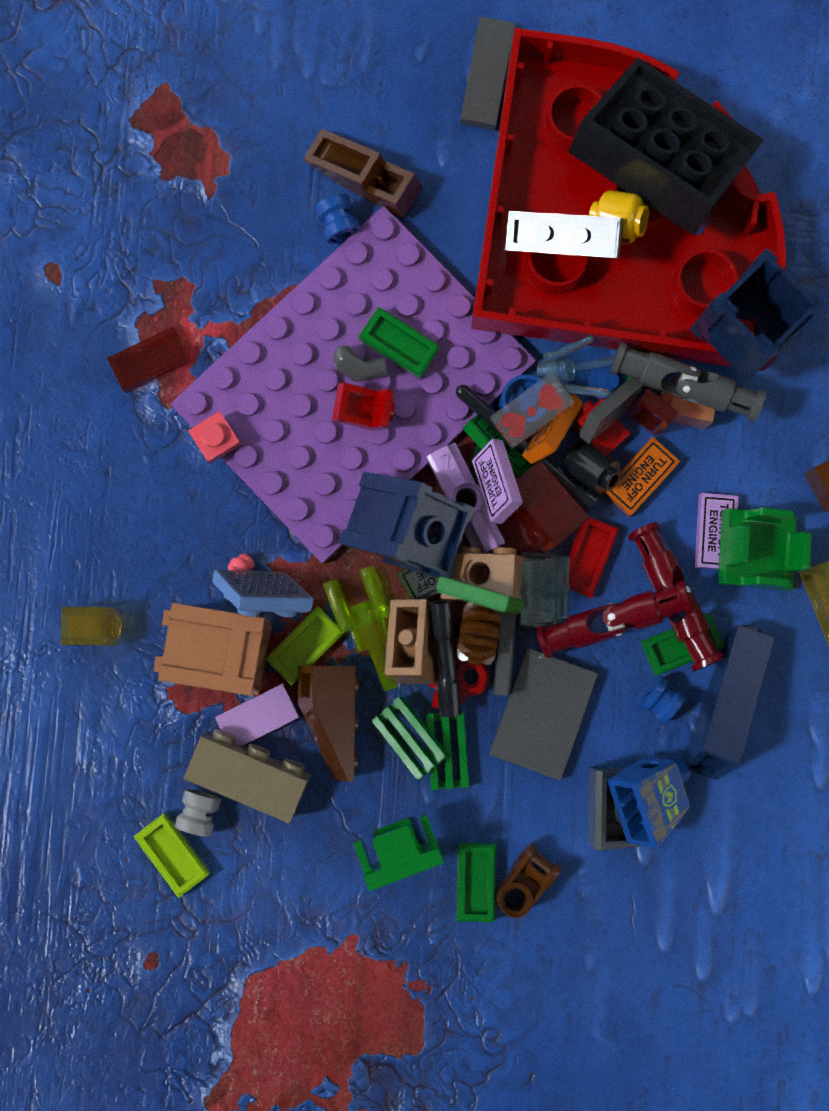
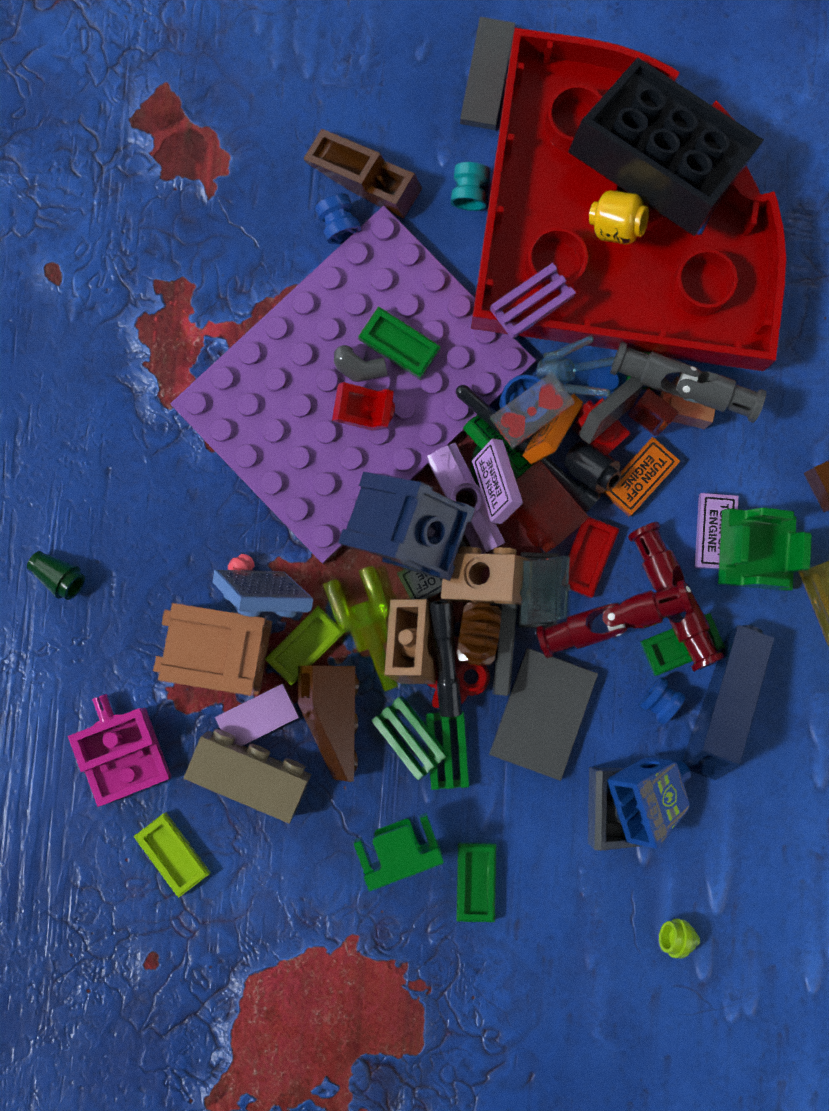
clear yellow brick [61,607,121,646] -> none
clear red tile [107,326,191,393] -> none
light grey wheel [174,789,222,837] -> none
coral plate [188,411,241,464] -> none
green tile [436,576,525,615] -> none
reddish brown piece [495,842,562,918] -> none
tile [506,211,623,258] -> none
dark blue container [689,248,825,383] -> none
none -> dark green cone [27,551,85,600]
none -> dark pink plate [68,694,172,807]
none -> teal wheel [450,162,491,211]
none -> medium lavender tile [490,263,575,340]
none -> lime plate [659,919,700,959]

